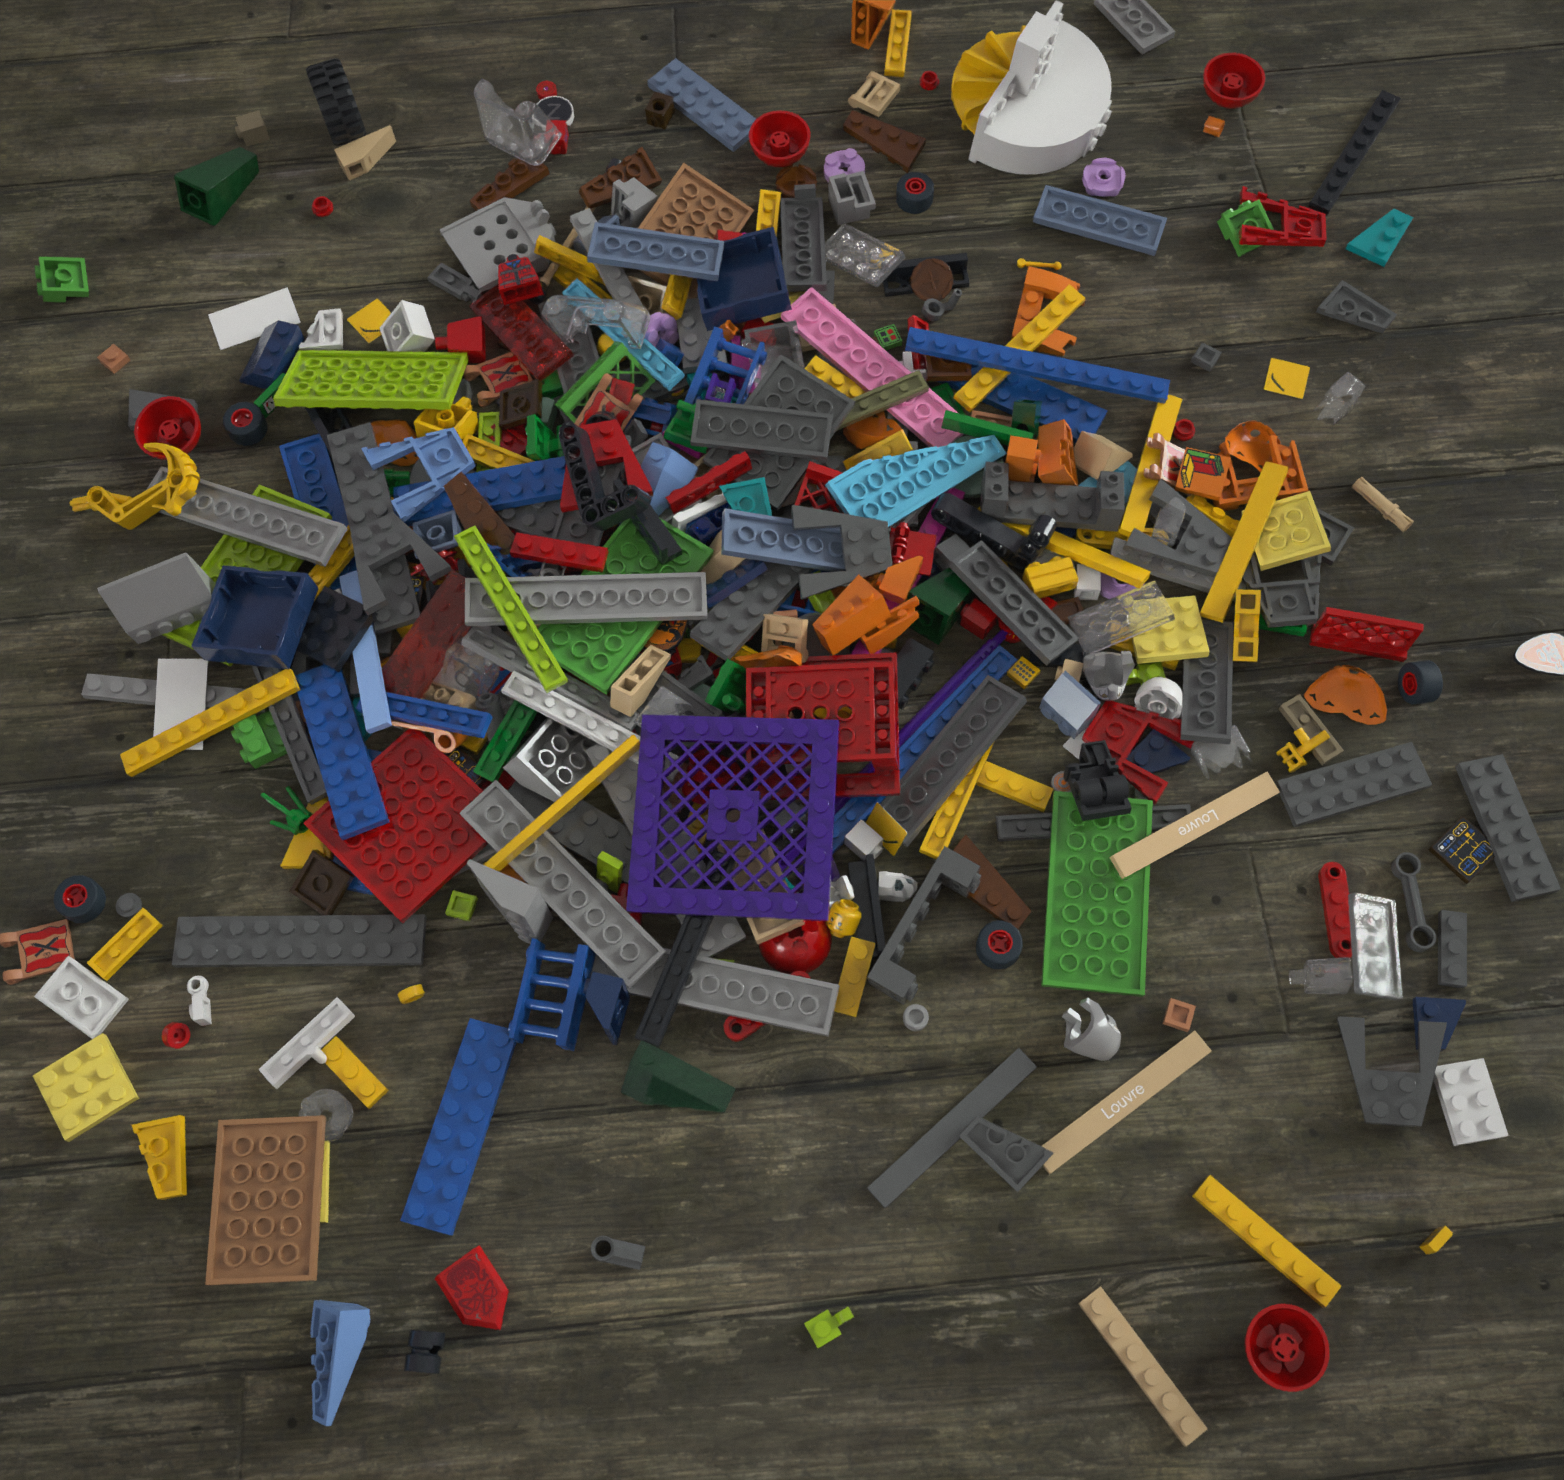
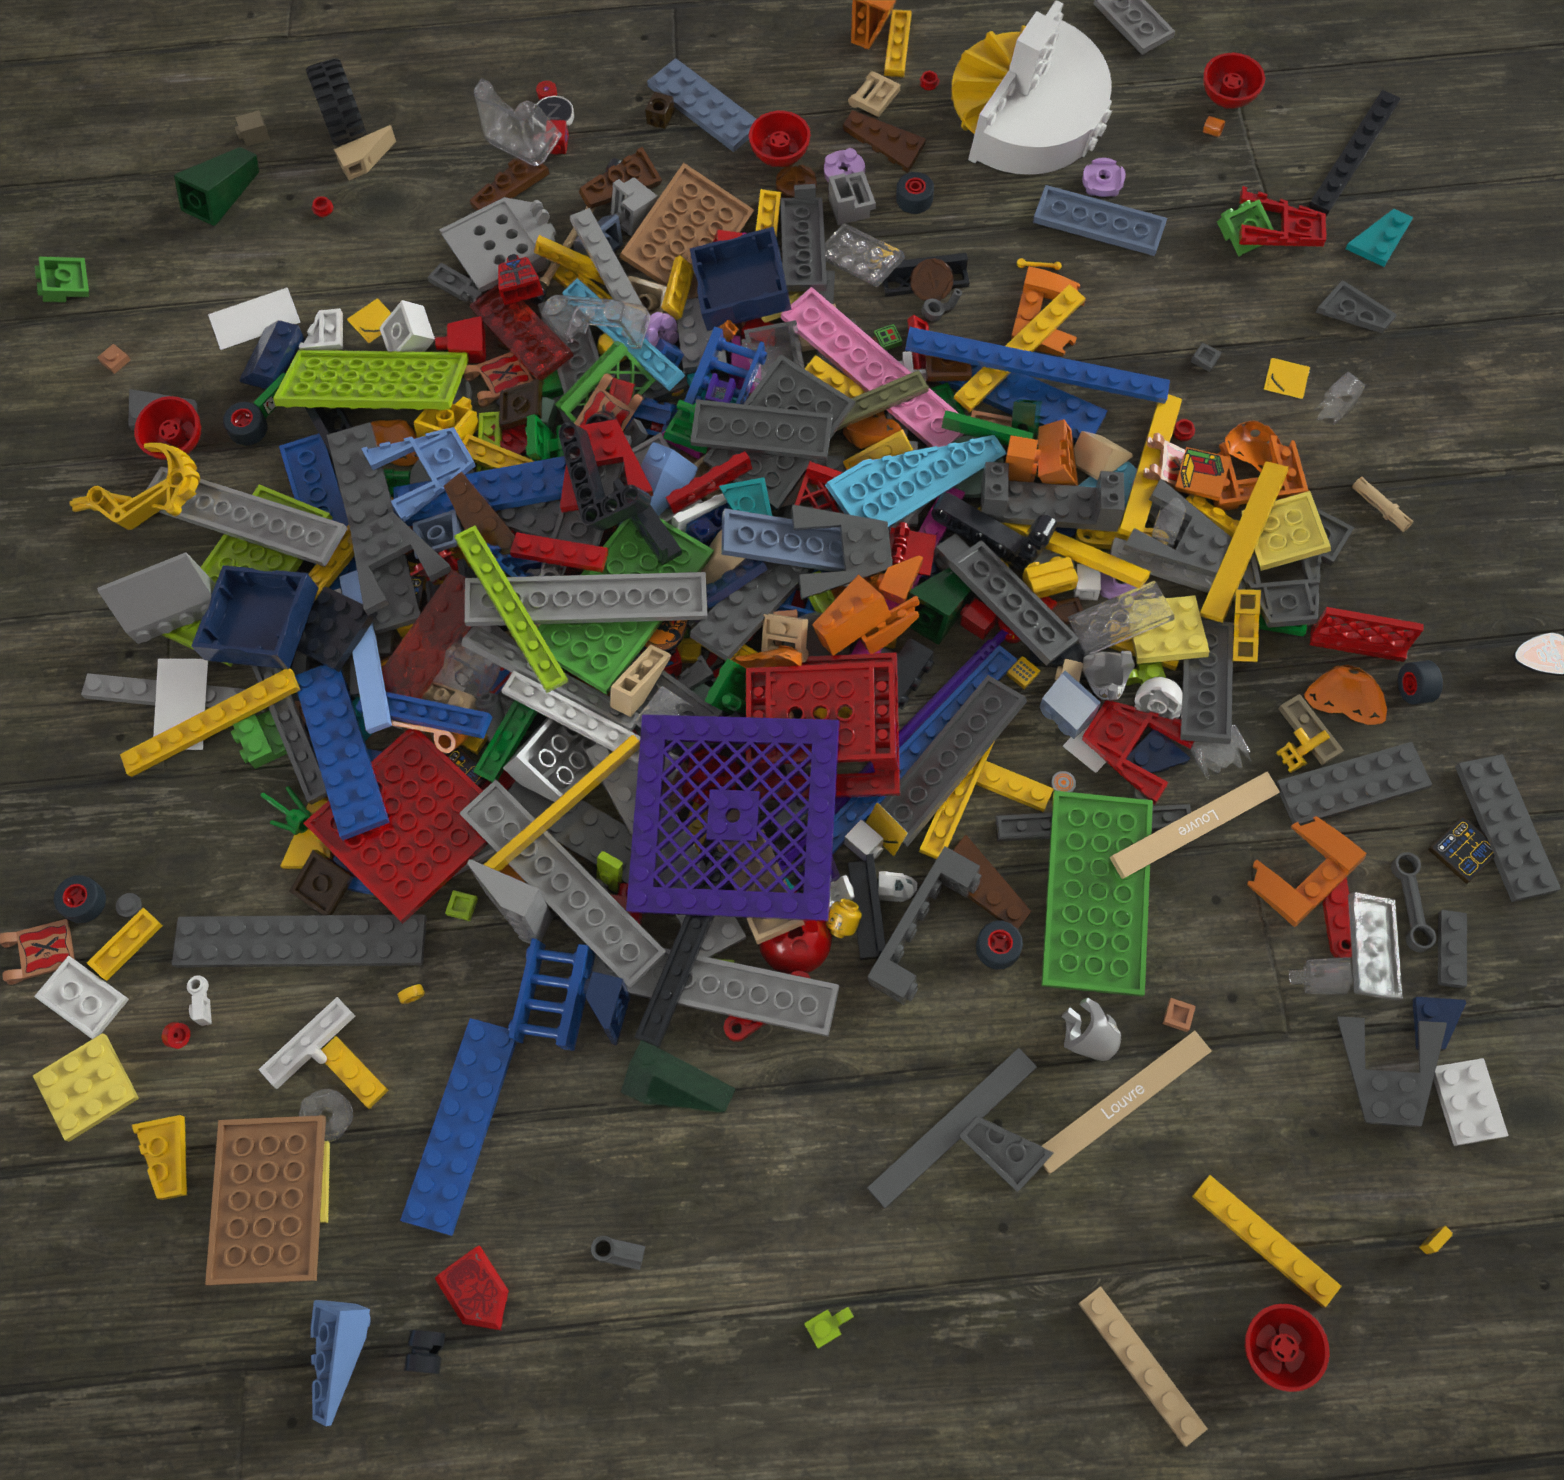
sand blue plate [587,222,724,281] -> none
yellow plate [834,936,876,1017] -> none
light grey tile [903,1004,929,1031] -> none
black plate [1063,740,1132,821] -> none
none -> orange wedge [1247,816,1367,927]

